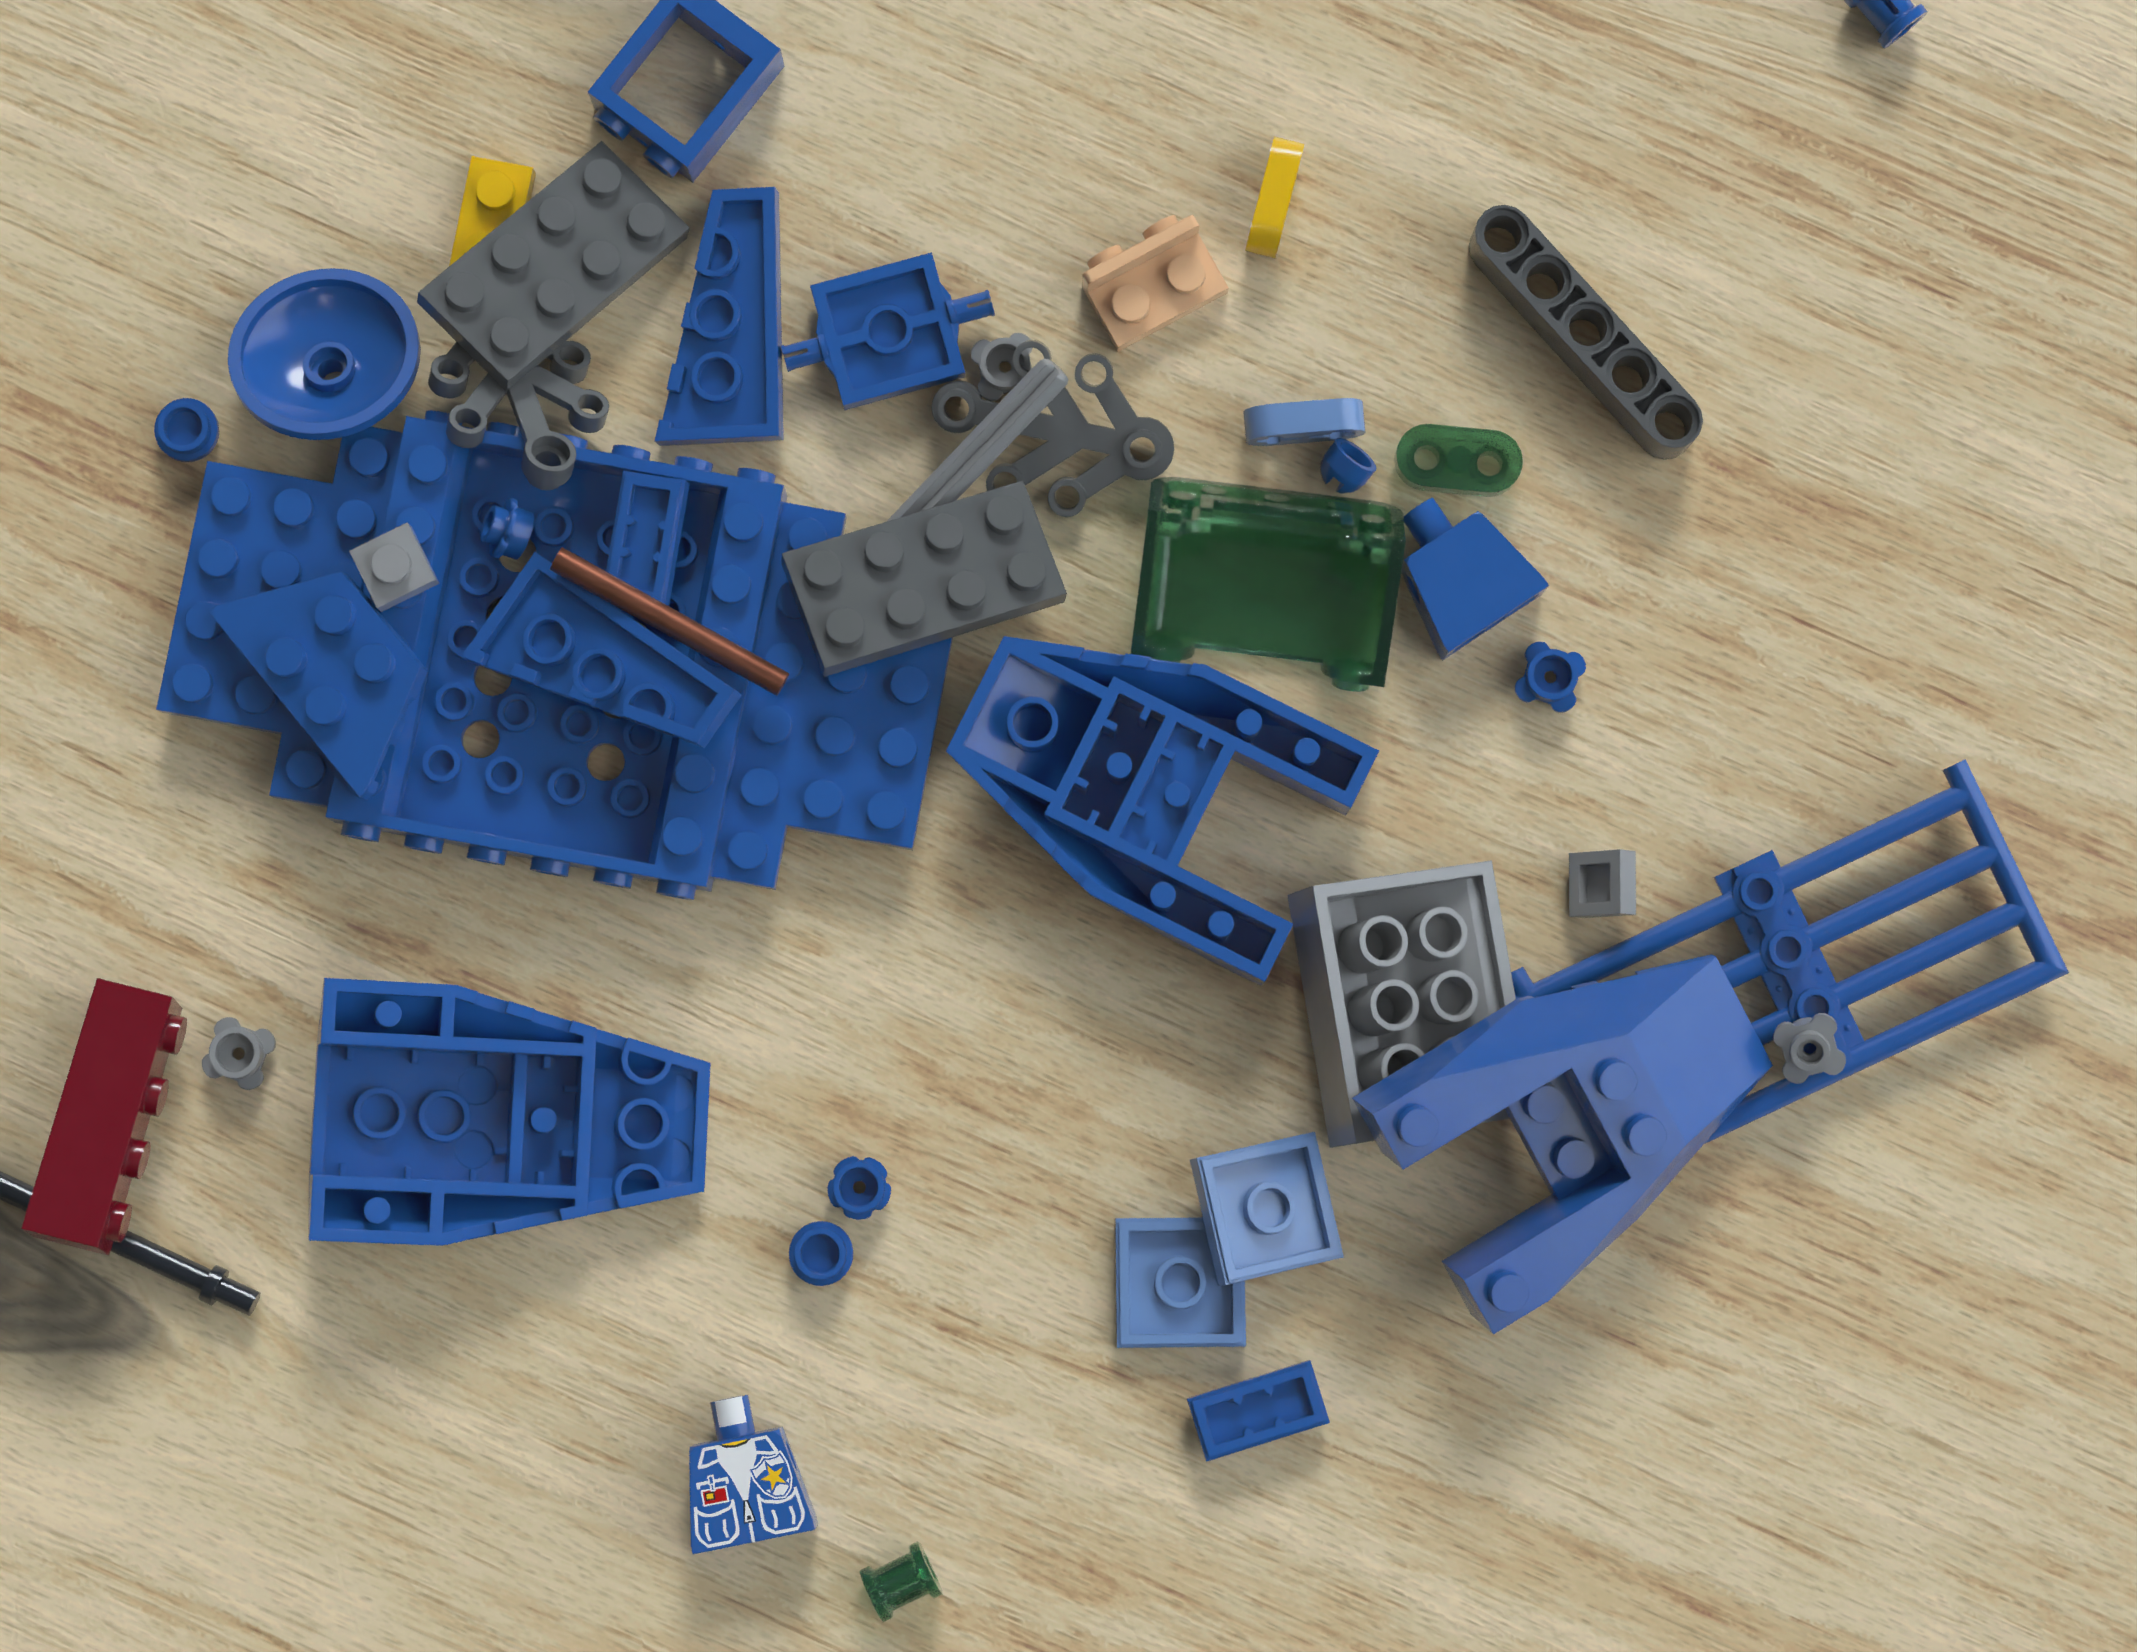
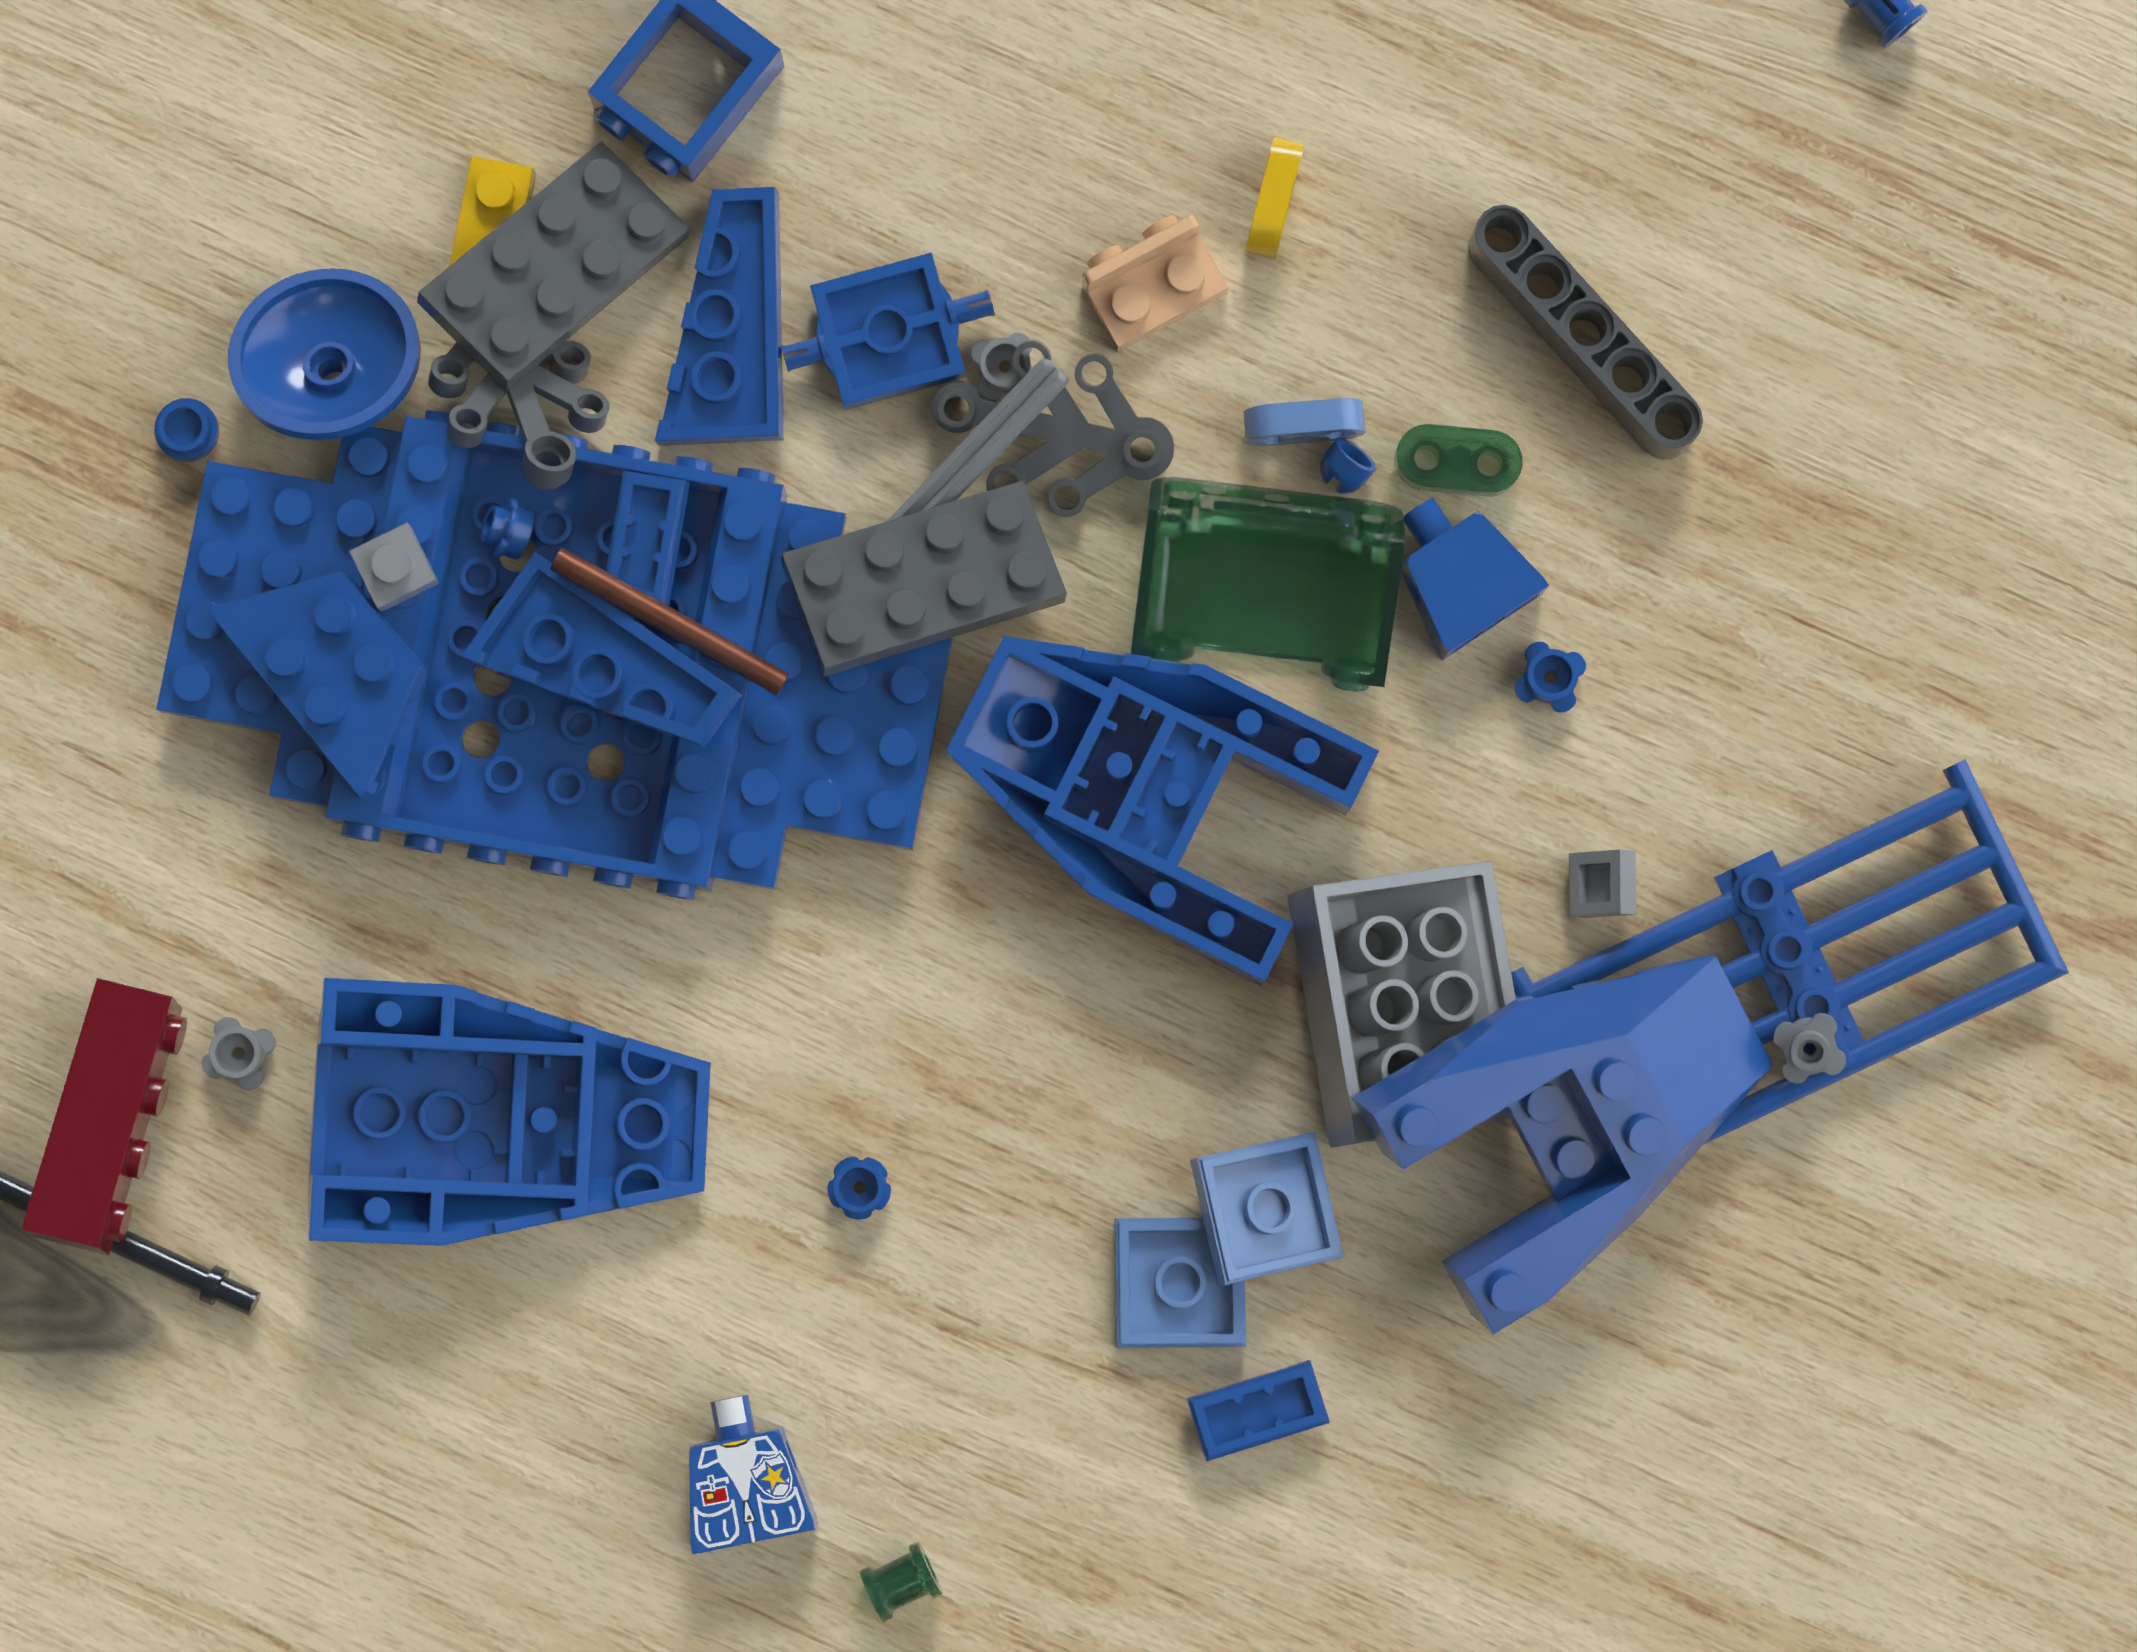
blue plate [789,1221,854,1286] -> none

